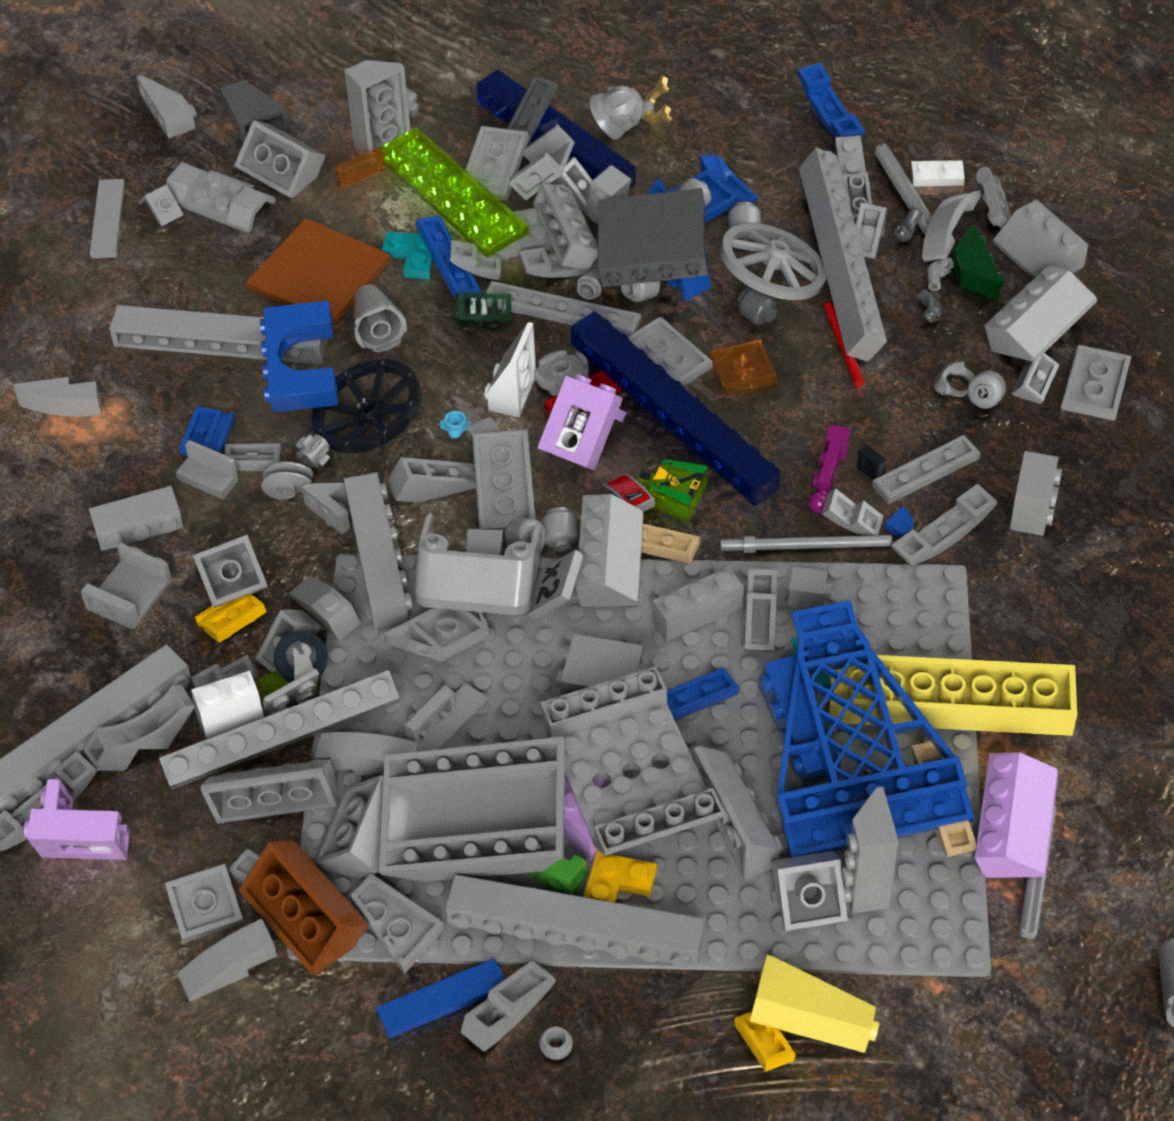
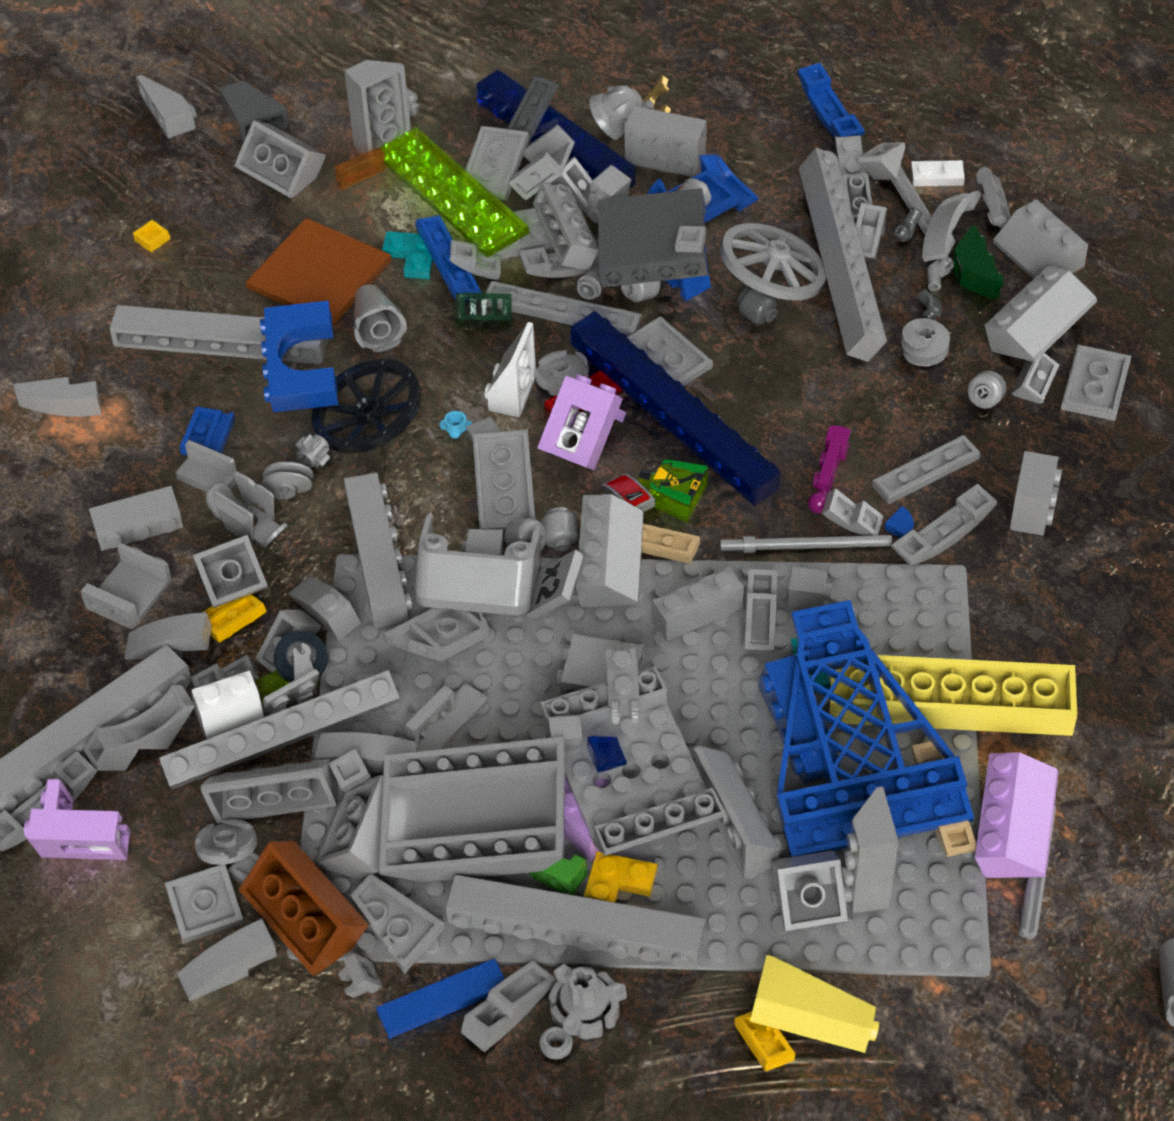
light grey tile [90,179,126,259] -> none
light grey bracket [138,184,183,227] -> none
light grey piece [166,162,276,233] -> none
light grey tile [224,443,282,471] -> none
light grey slope [302,483,350,534] -> none
light grey slope [388,457,476,503] -> none
blue tile [667,667,740,721] -> none
clear orange tile [709,339,778,396] -> none
light grey head [728,202,762,242] -> none
red bar [823,302,865,387] -> none
black tile [857,445,887,480] -> none
light grey piece [934,361,975,397] -> none
none -> light grey slope [124,612,212,660]
none -> yellow tile [133,220,170,252]
none -> light grey tile [194,819,257,865]
none -> light grey piece [206,471,288,548]
none -> light grey tile [328,748,371,792]
none -> light grey tile [338,953,382,998]
none -> light grey slope [548,715,583,746]
none -> light grey piece [549,964,627,1039]
none -> clear blue slope [587,736,627,773]
none -> light grey hinge [605,648,640,724]
none -> light grey brick [624,106,707,177]
none -> light grey tile [675,226,707,253]
none -> light grey slope [858,142,905,180]
none -> light grey piece [901,318,950,367]

